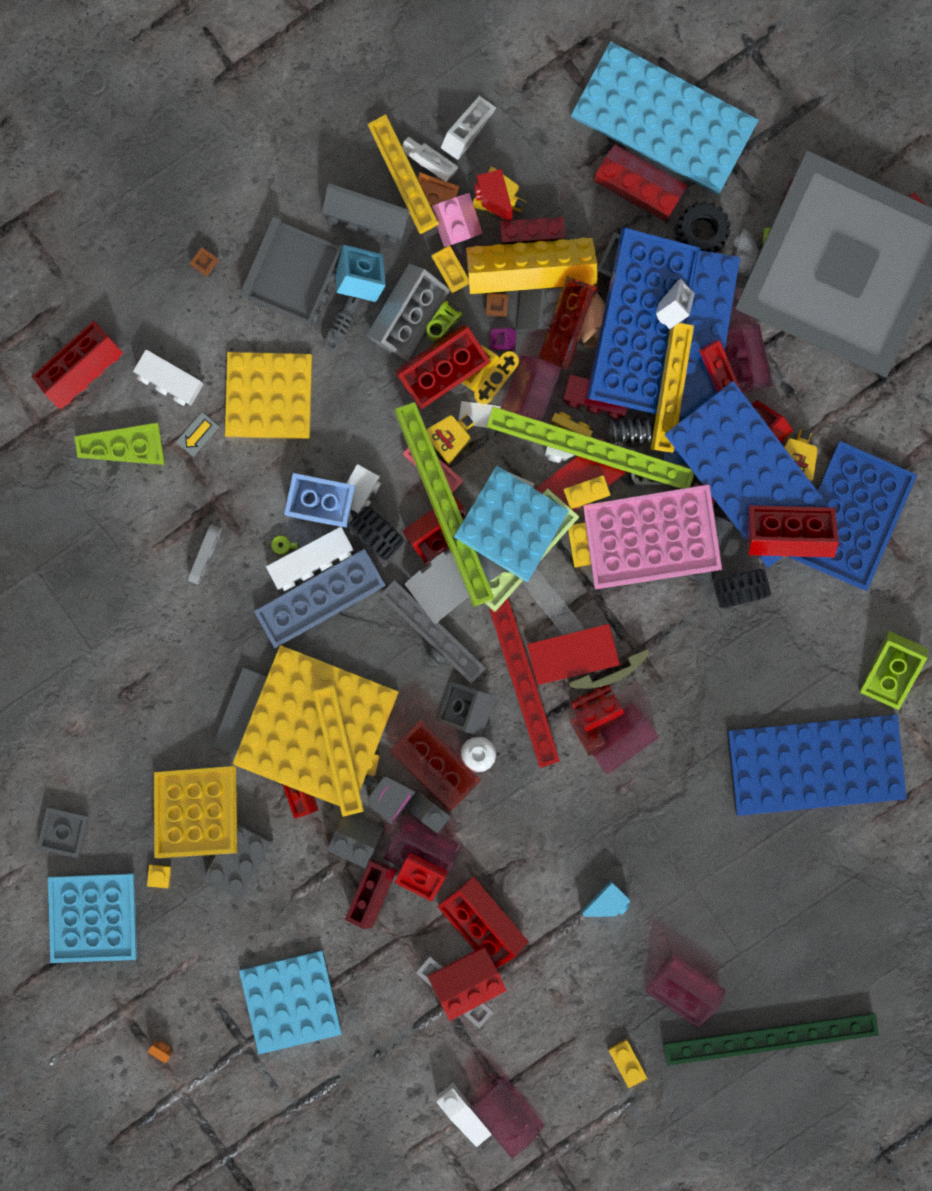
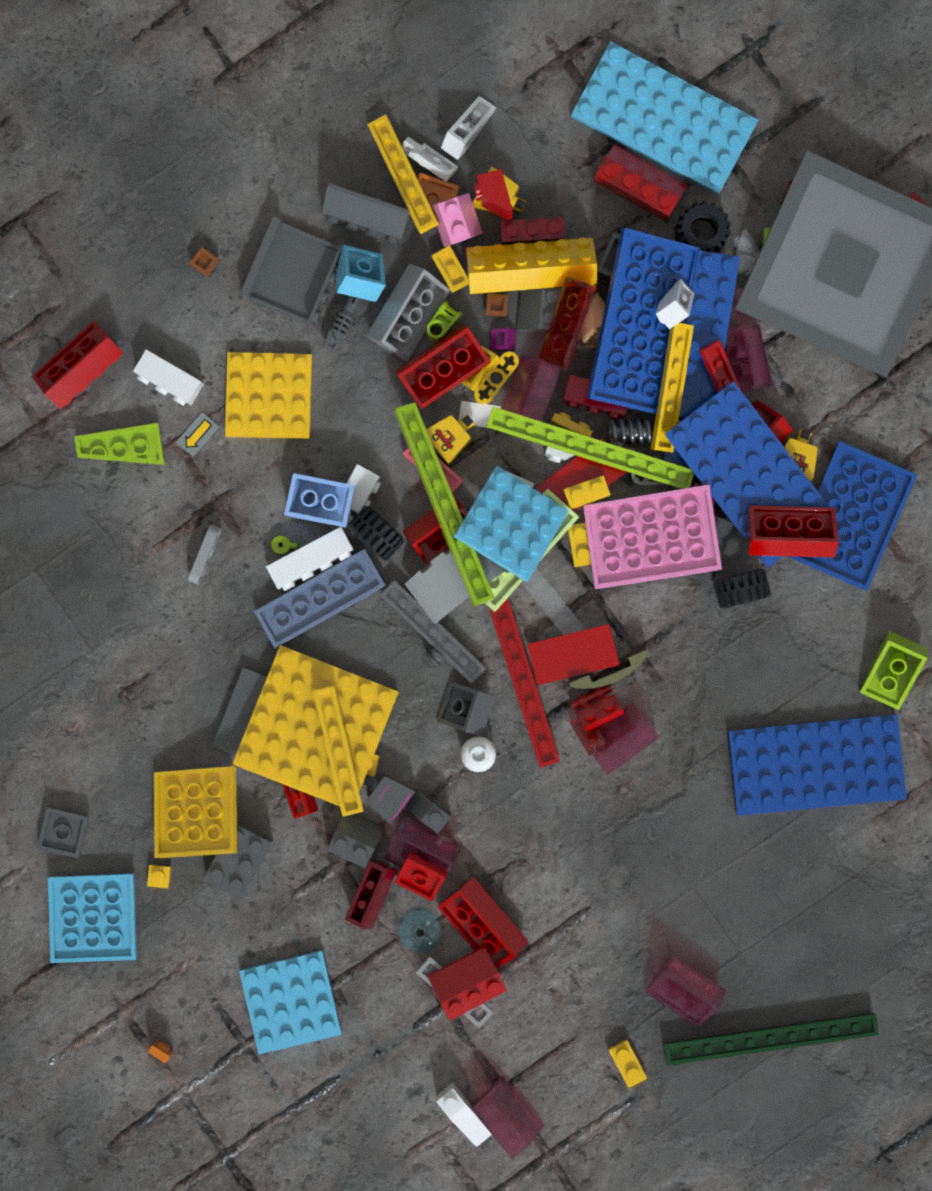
clear red slope [389,720,481,812] -> none
medium azure slope [581,880,630,917] -> none
none -> clear light blue dish [399,910,441,953]

